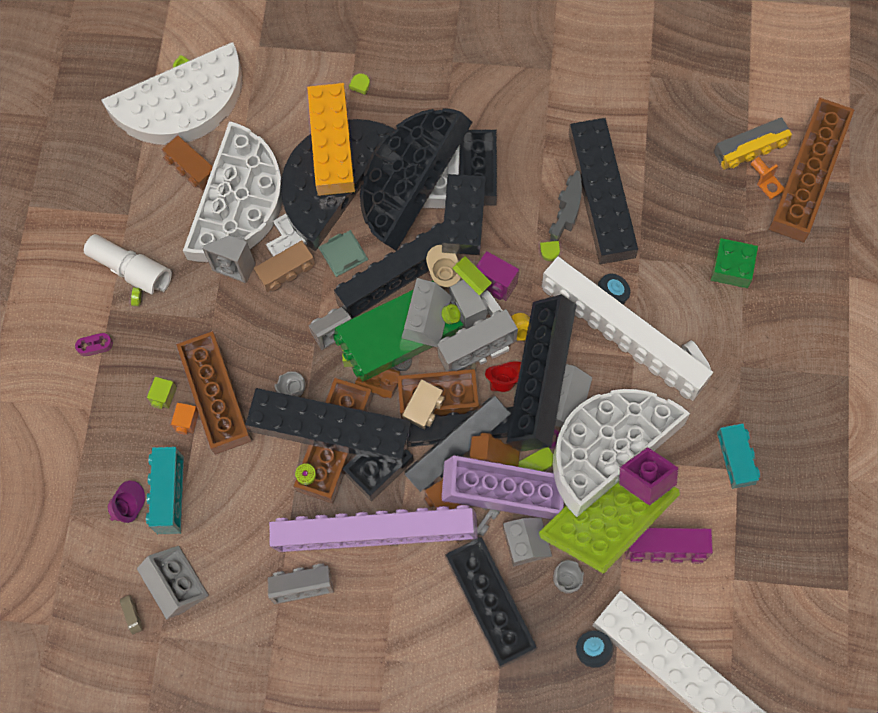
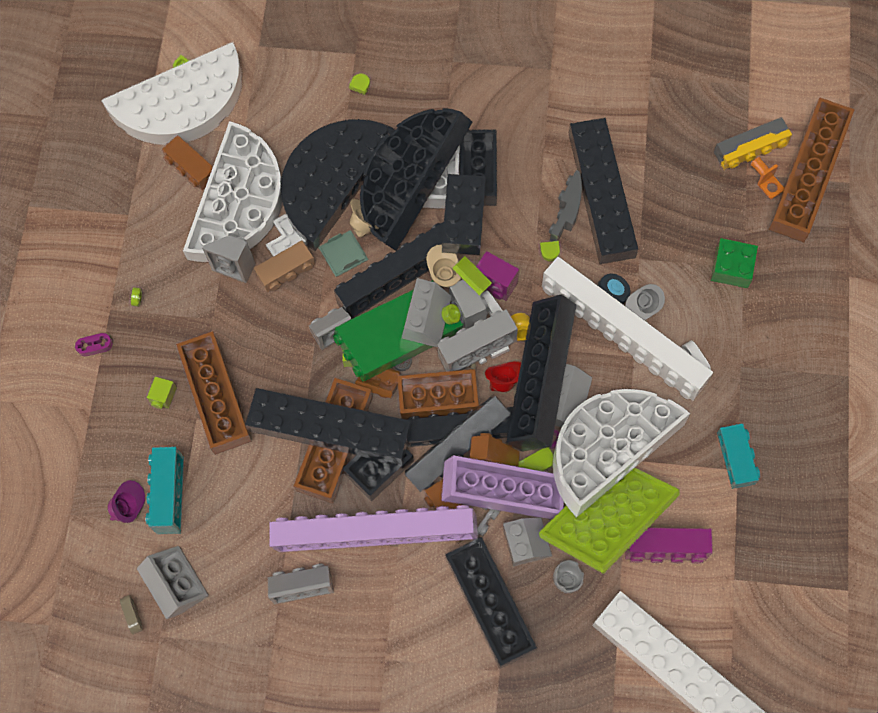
white piece [84,234,172,294] -> none
orange brick [171,403,199,435] -> none
light grey hair [274,372,306,397] -> none
lime tile [295,464,316,485] -> none
light orange brick [307,83,355,196] -> none
tan brick [403,380,444,430] -> none
black wheel [576,630,613,668] -> none
magenta brick [619,447,679,506] -> none
none -> tan piece [349,199,379,237]
none -> light grey piece [625,284,665,320]

